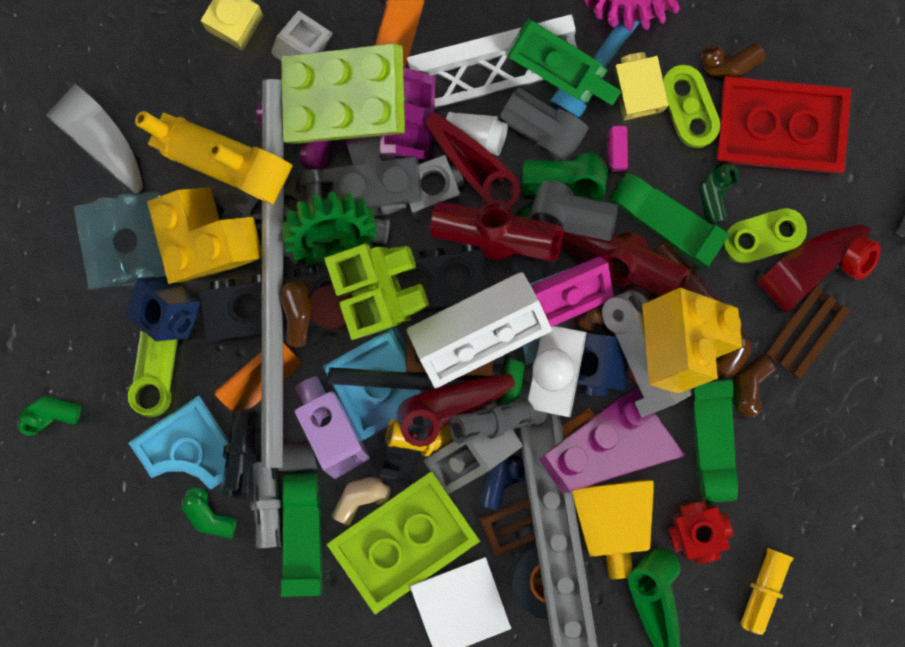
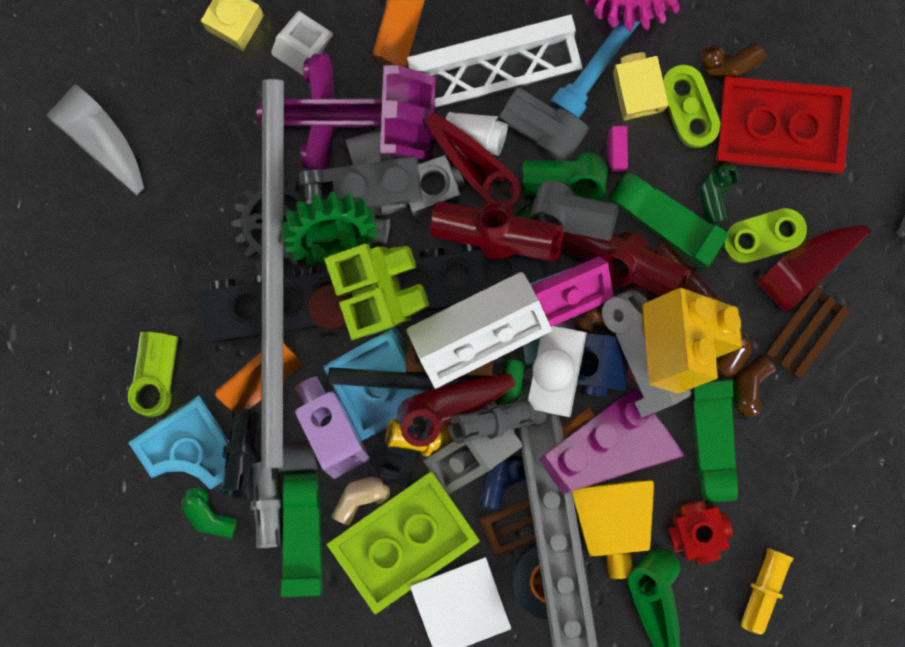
green arm [17,396,81,436] -> none
clear light blue piece [74,191,166,290] -> none
dark blue brick [125,276,201,341] -> none
yellow piece [135,111,293,205] -> none
yellow brick [147,187,262,284] -> none
reddish brown arm [279,280,312,347] -> none
lime plate [281,43,405,144] -> none
green hinge [505,18,621,106] -> none
red tile [842,235,881,280] -> none

